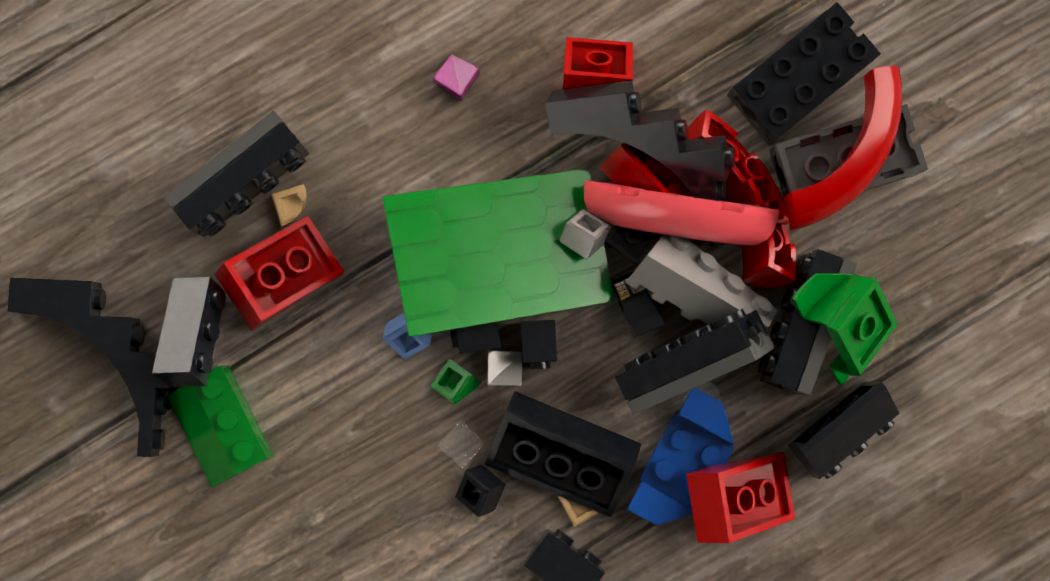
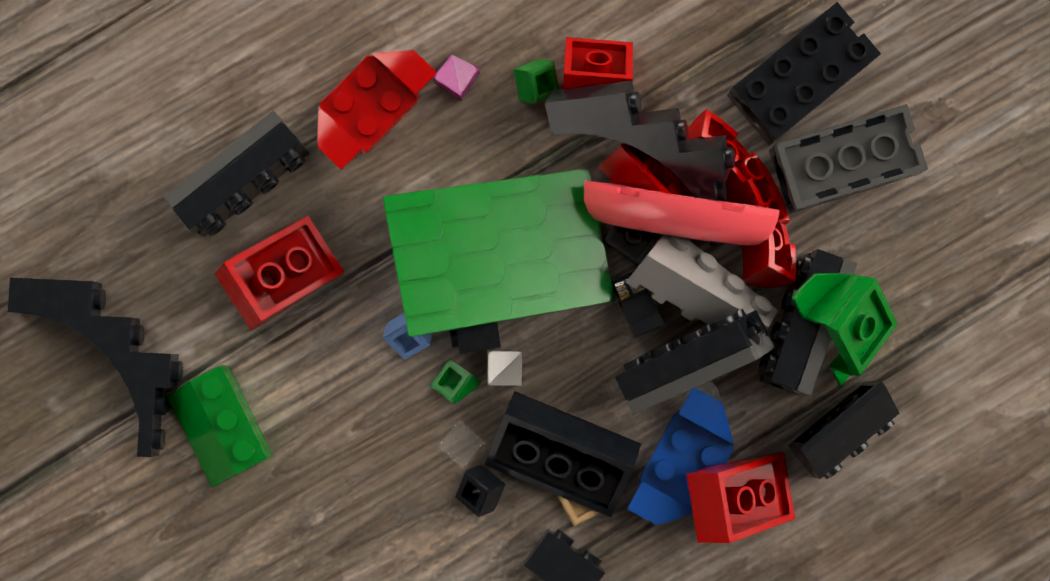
brick [152,277,226,387] -> none
tan tile [271,184,307,228] -> none
black brick [521,320,557,370] -> none
light grey slope [560,209,611,259] -> none
red brick [783,66,902,231] -> none
none -> red piece [318,50,437,170]
none -> green slope [513,59,559,104]

